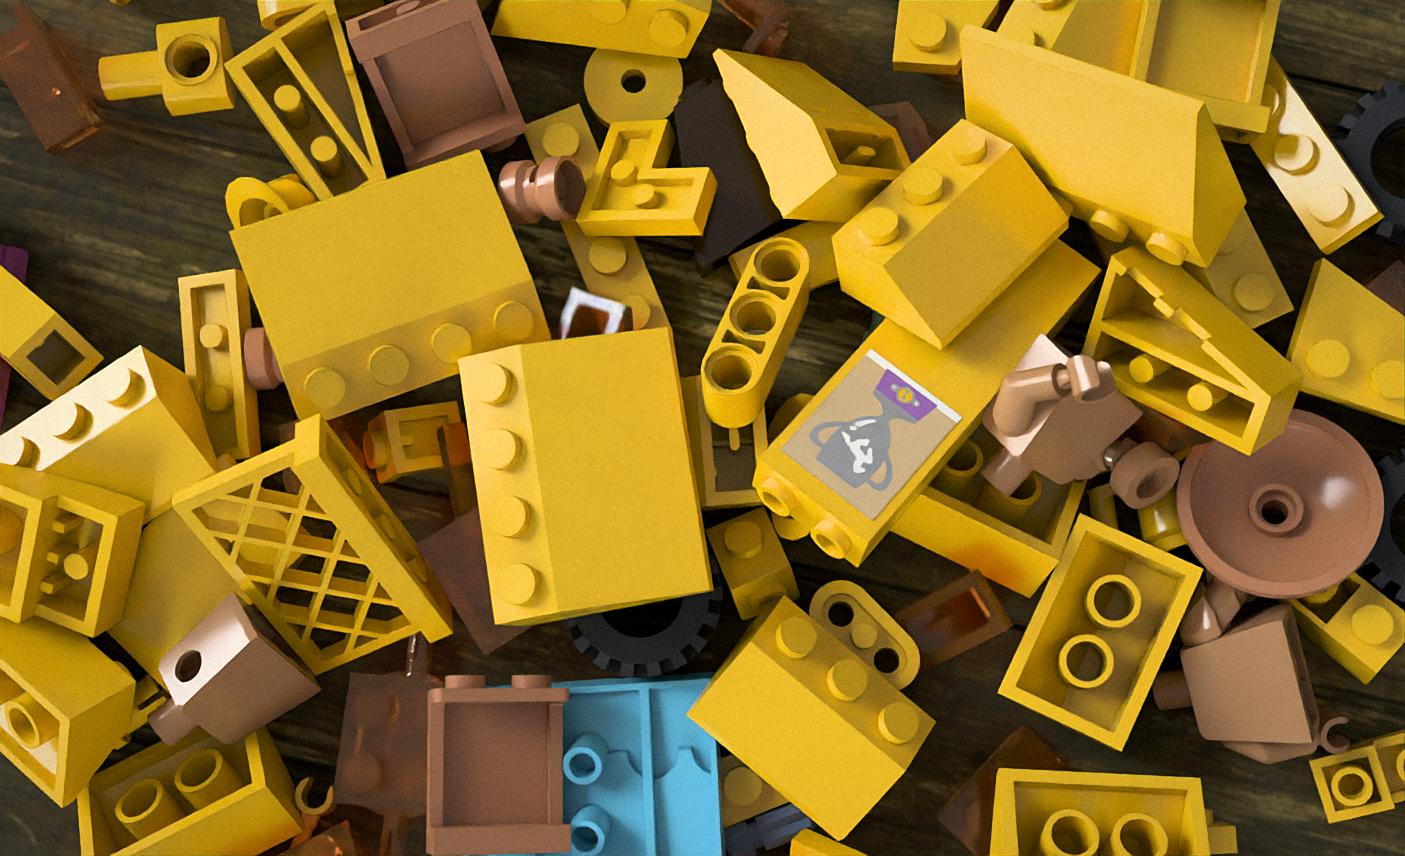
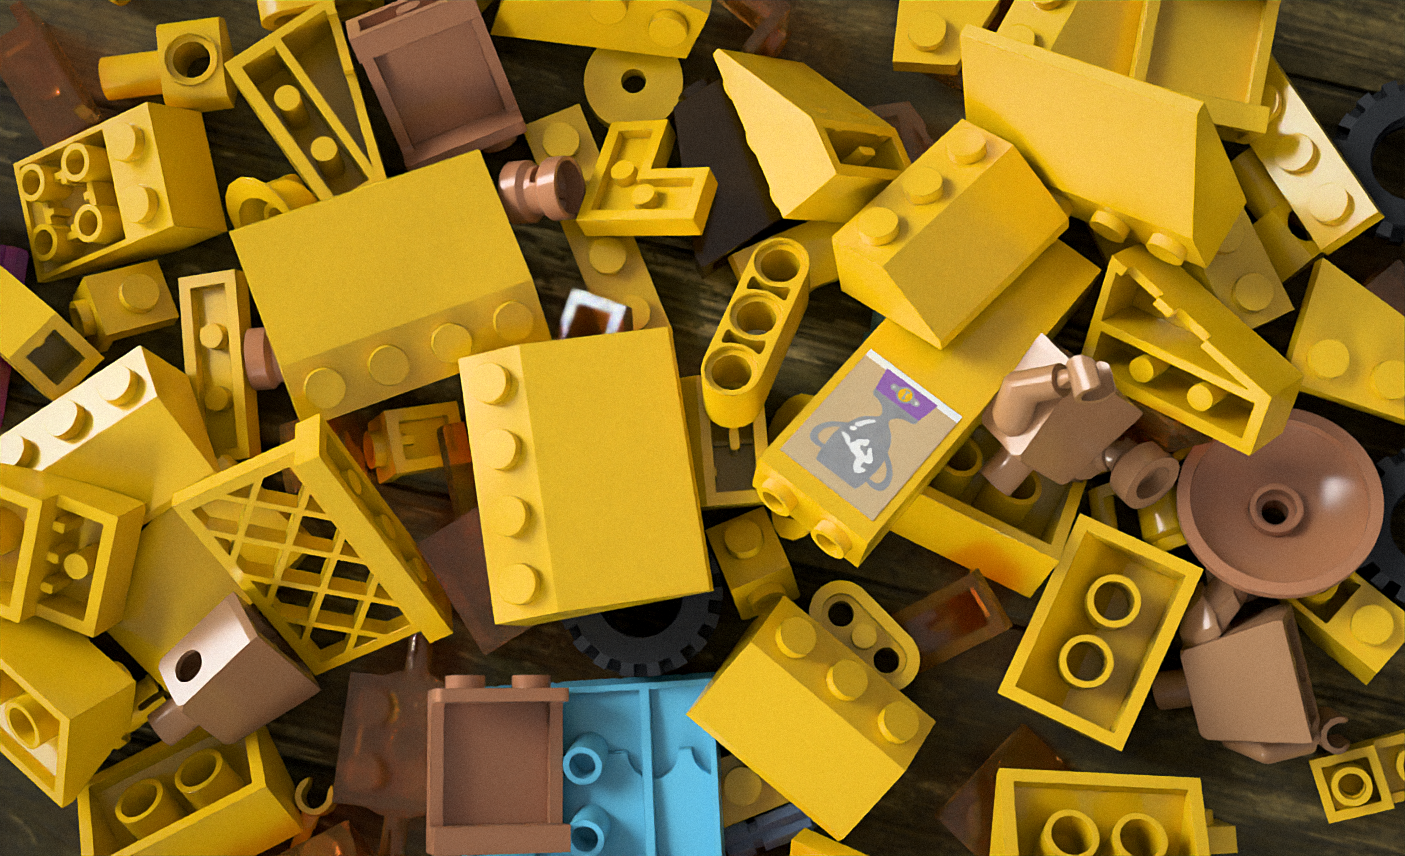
none -> yellow slope [13,102,228,283]
none -> yellow bracket [69,259,179,353]
none -> yellow piece [1230,147,1325,285]

